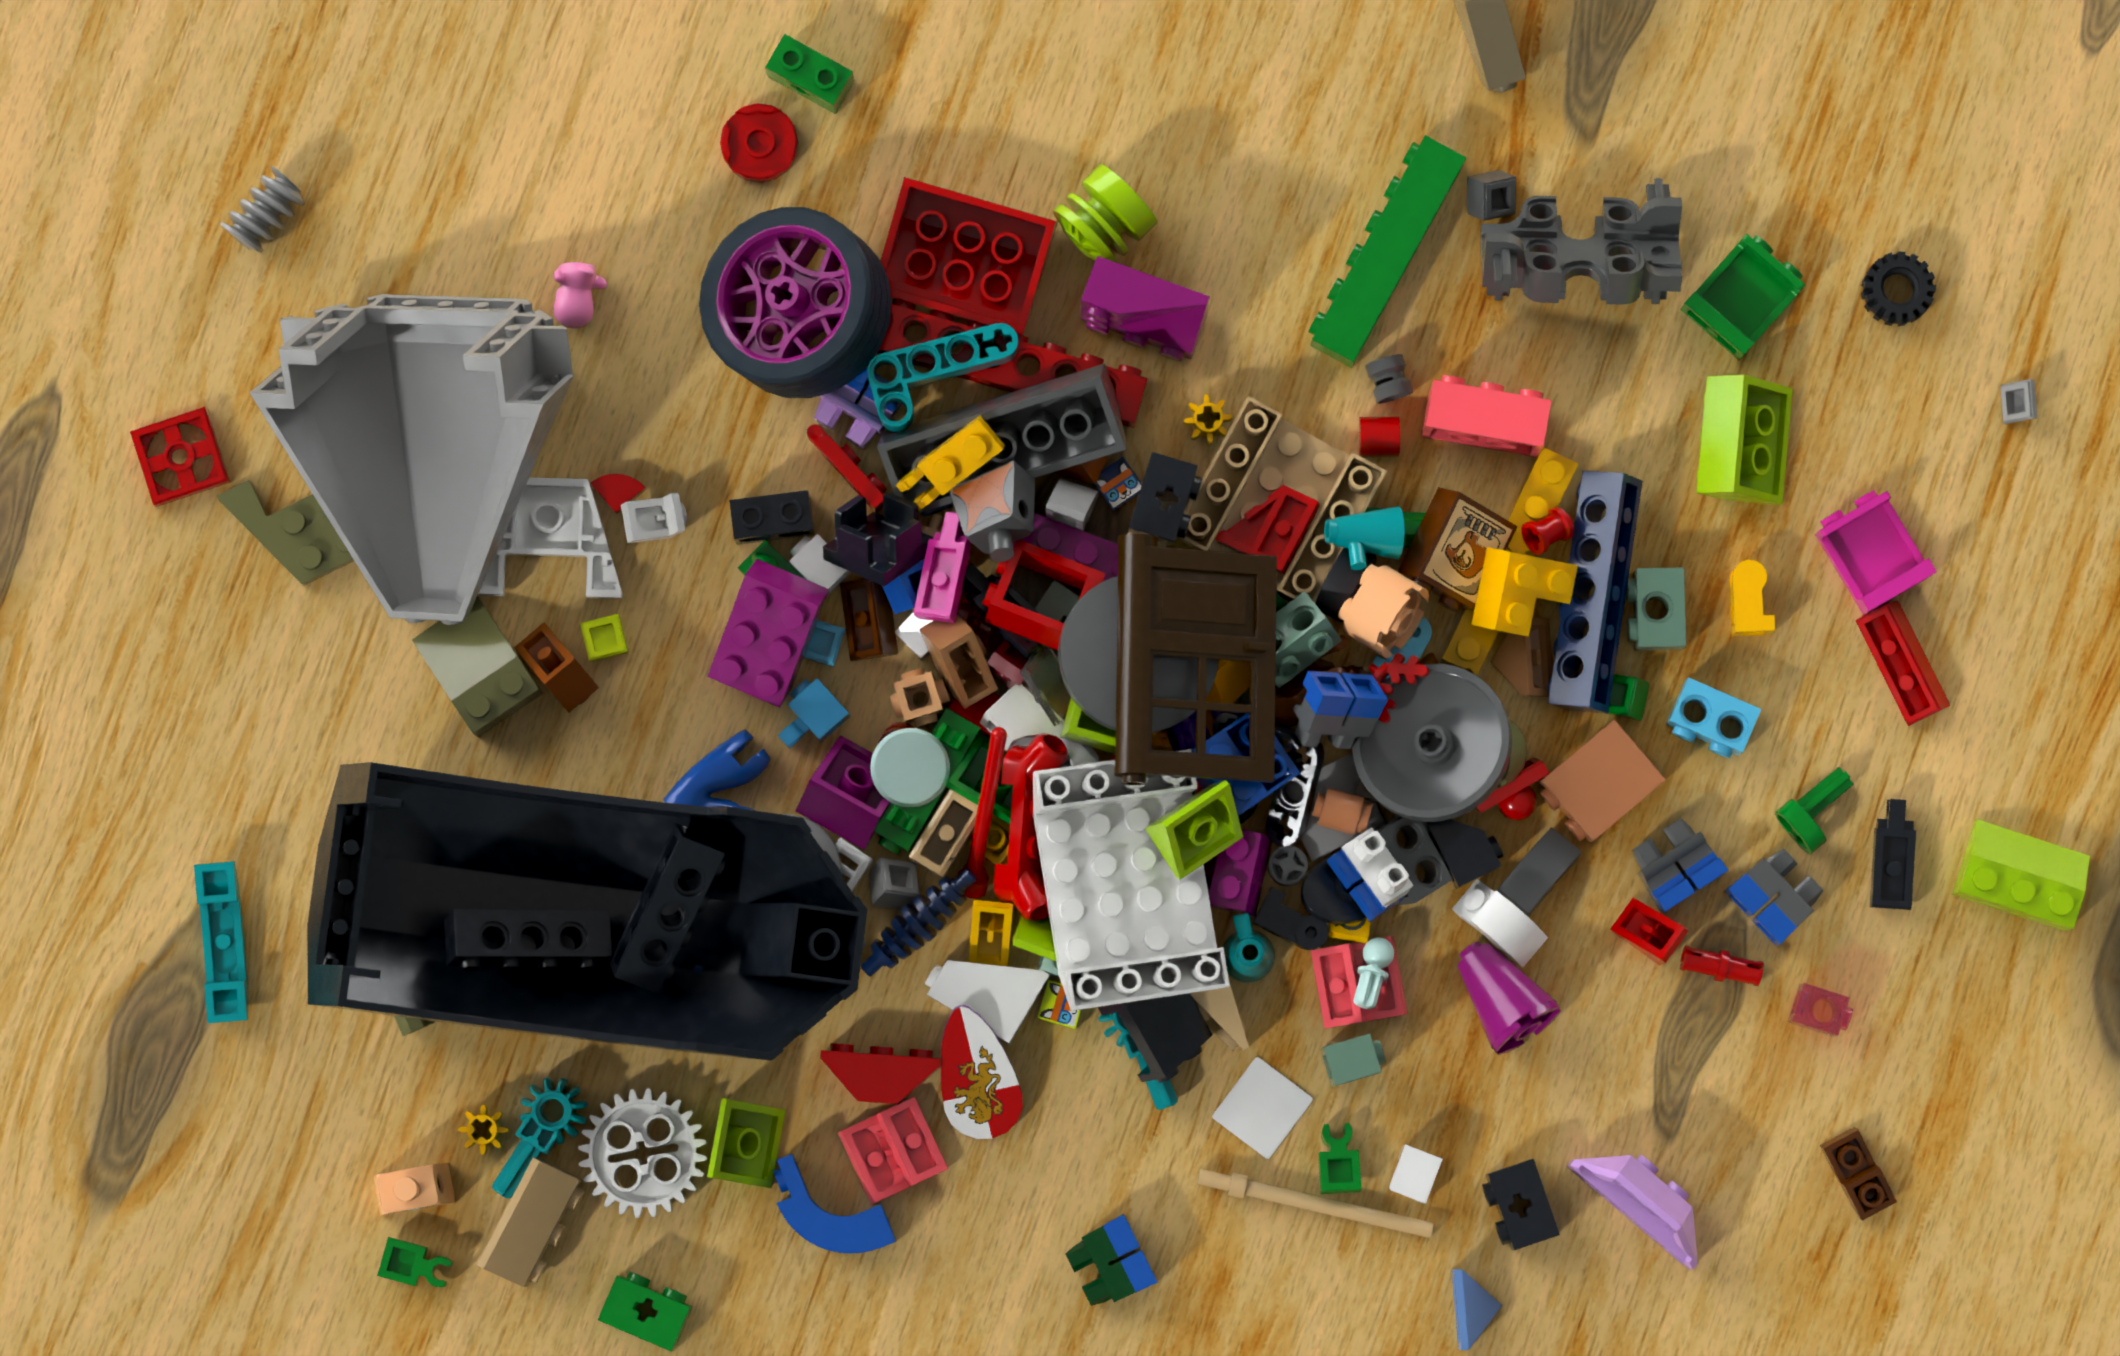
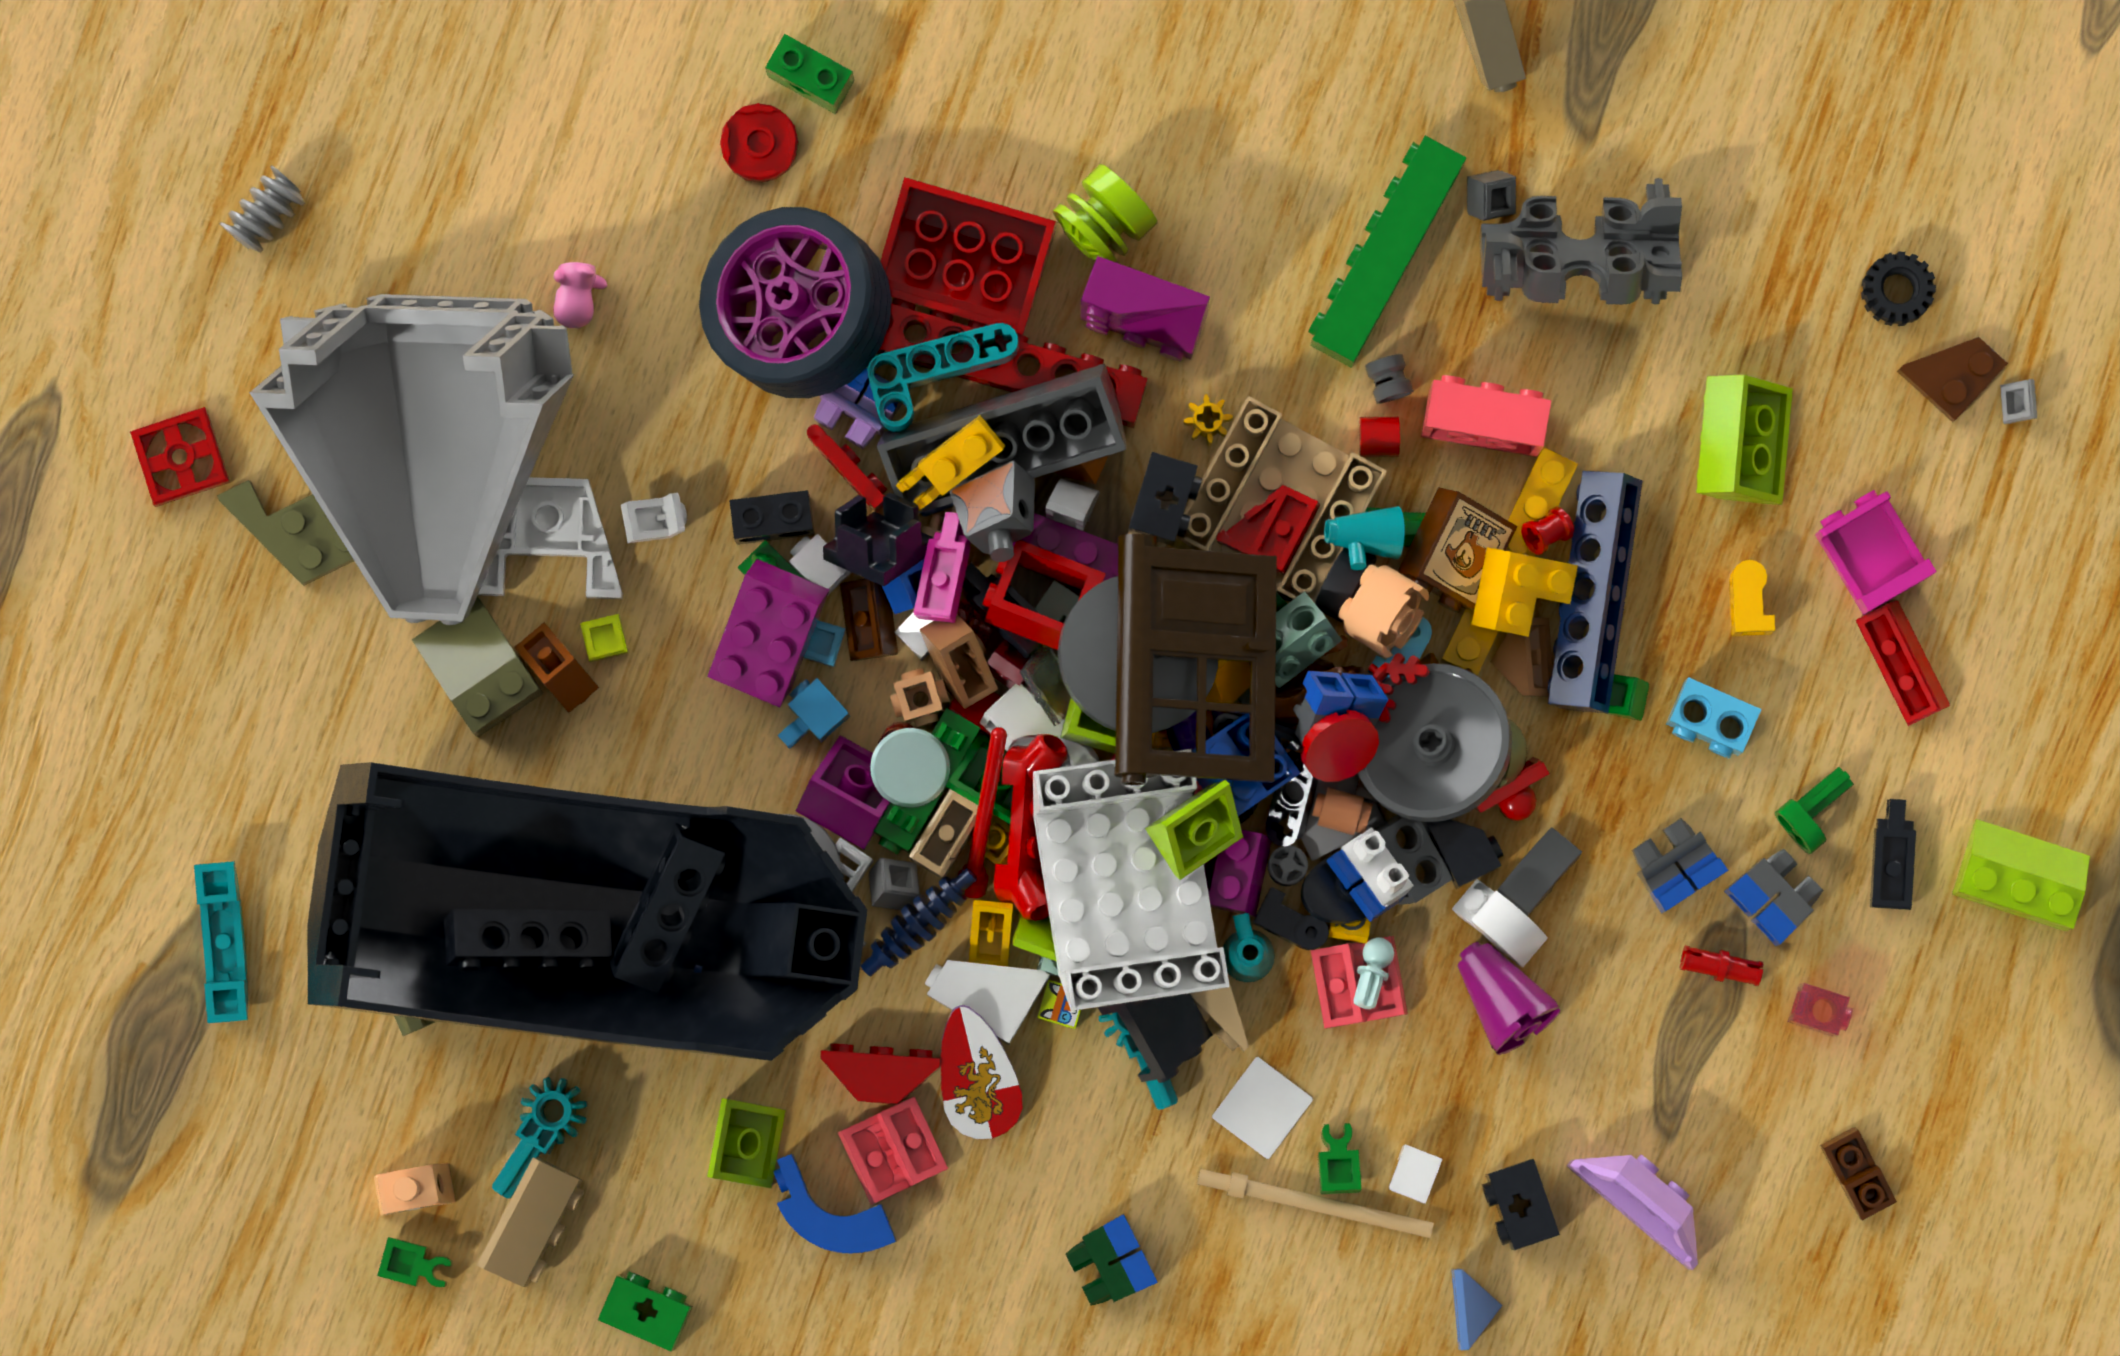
yellow gear [458,1105,510,1155] -> none
white gear [578,1088,708,1218] -> none
red tile [591,474,646,514] -> none
blue piece [662,729,771,810] -> none
tile [1093,457,1142,512] -> none
sand green brick [1320,1034,1386,1087] -> none
nougat panel [1539,720,1666,843] -> none
red slope [1610,898,1688,966] -> none
sand green brick [1626,568,1686,651] -> none
green panel [1680,234,1805,361] -> none
none -> red tile [1301,710,1379,782]
none -> reddish brown wing [1897,337,2008,422]

